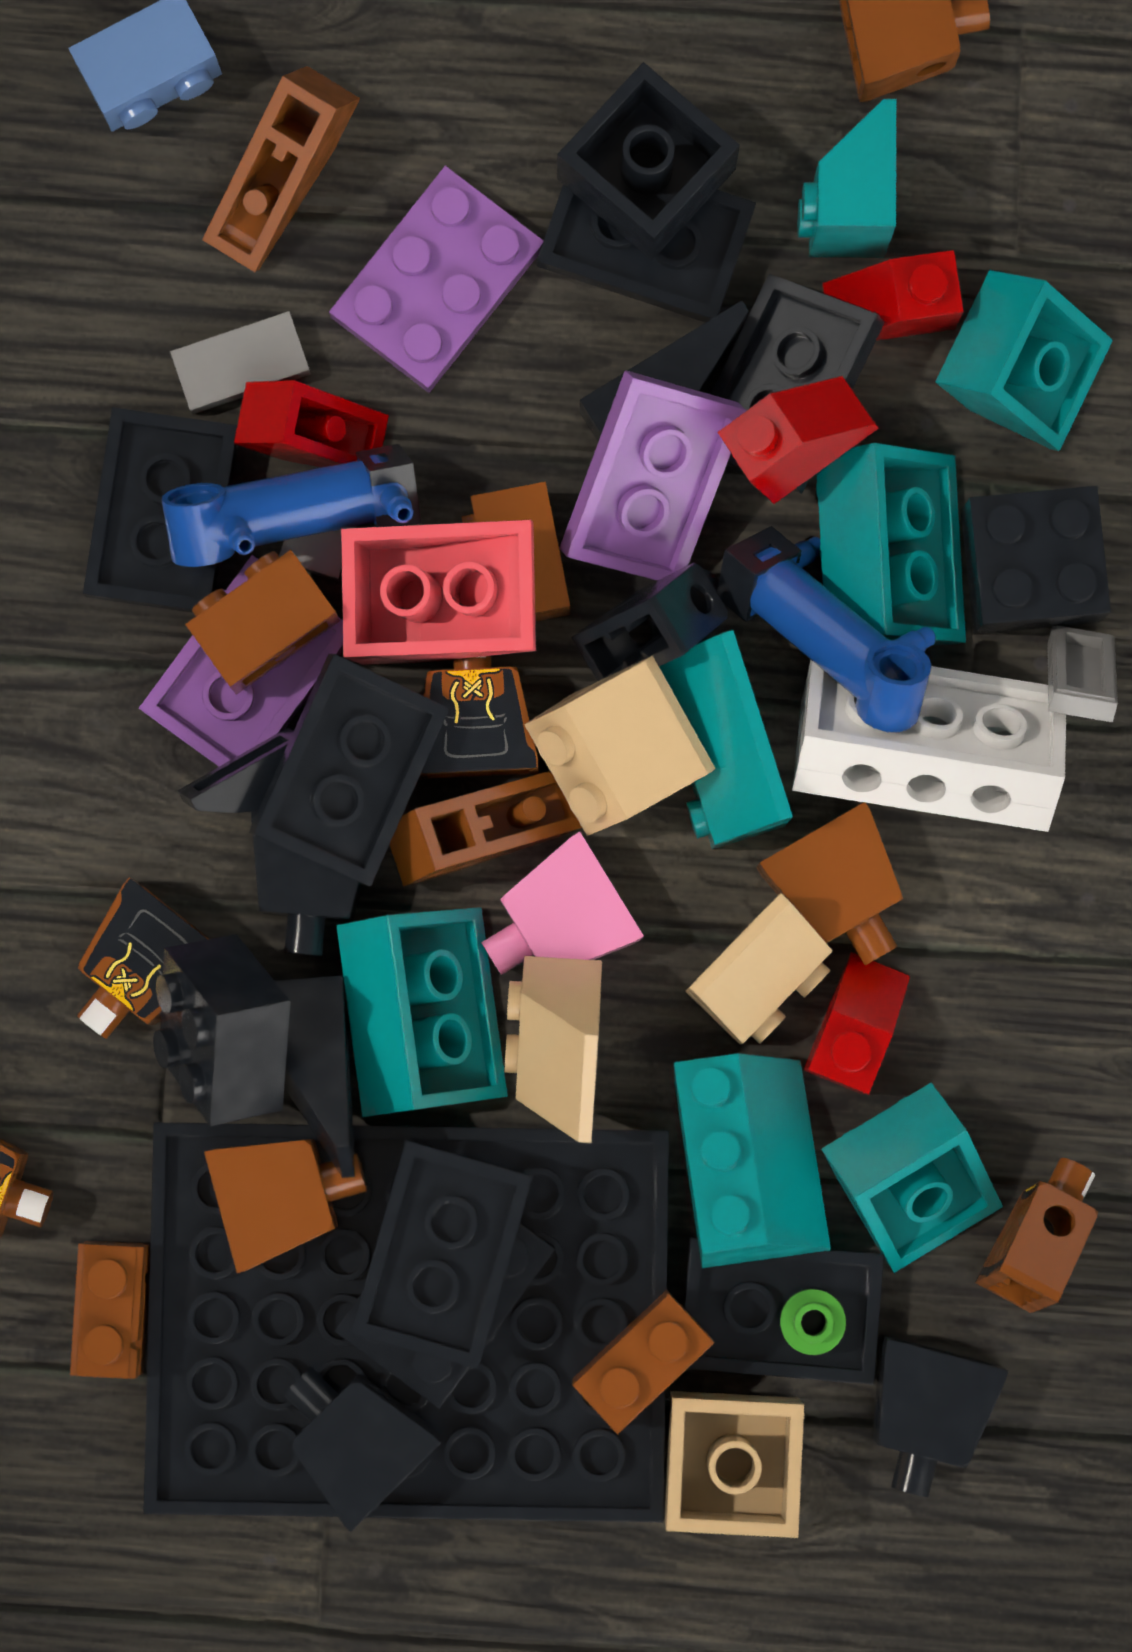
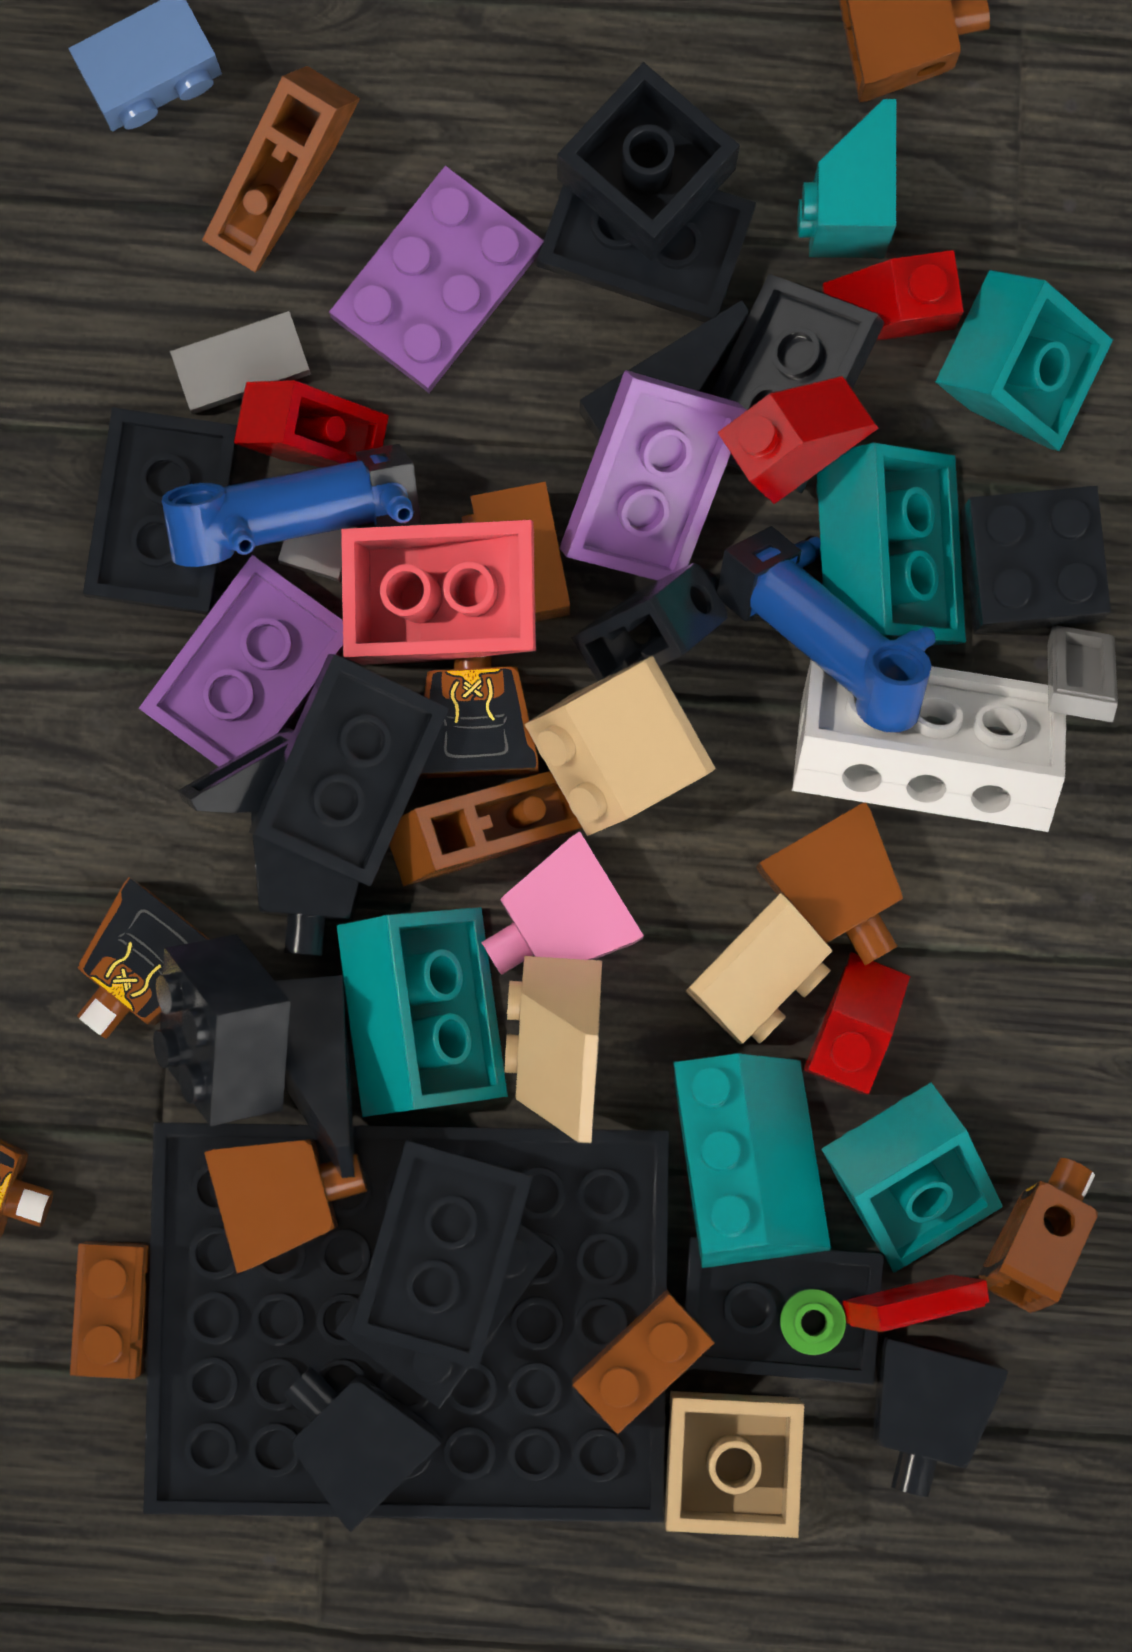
dark orange brick [185,549,340,695] -> none
teal slope [659,630,793,849] -> none
none -> red tile [843,1274,990,1332]

